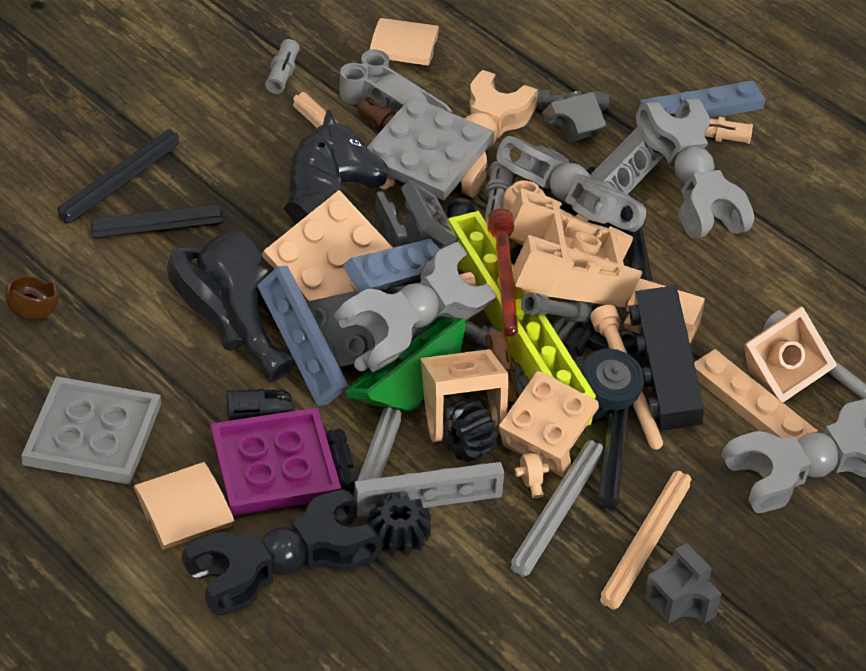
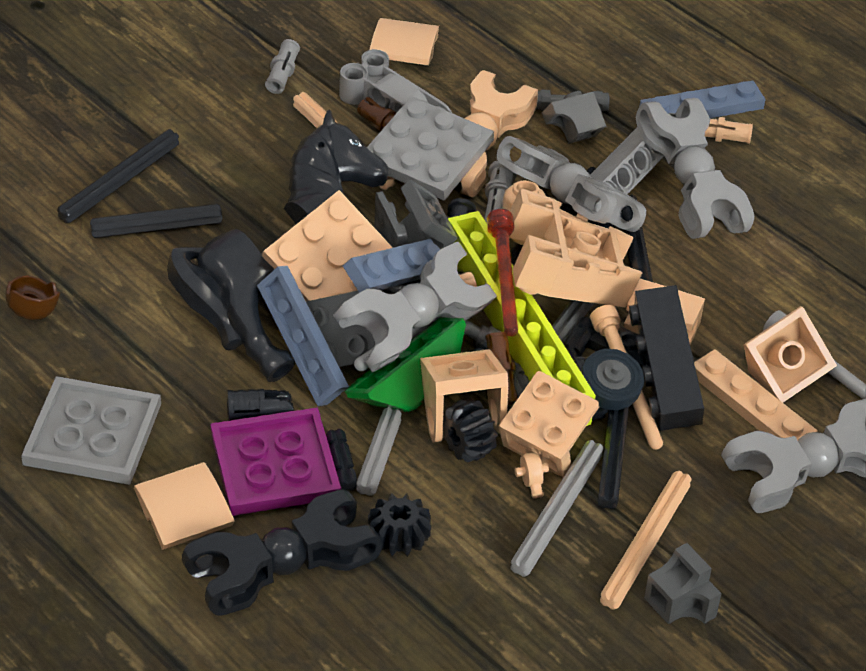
light grey plate [354,462,504,517] -> none
dark grey bar [521,293,592,323] -> none

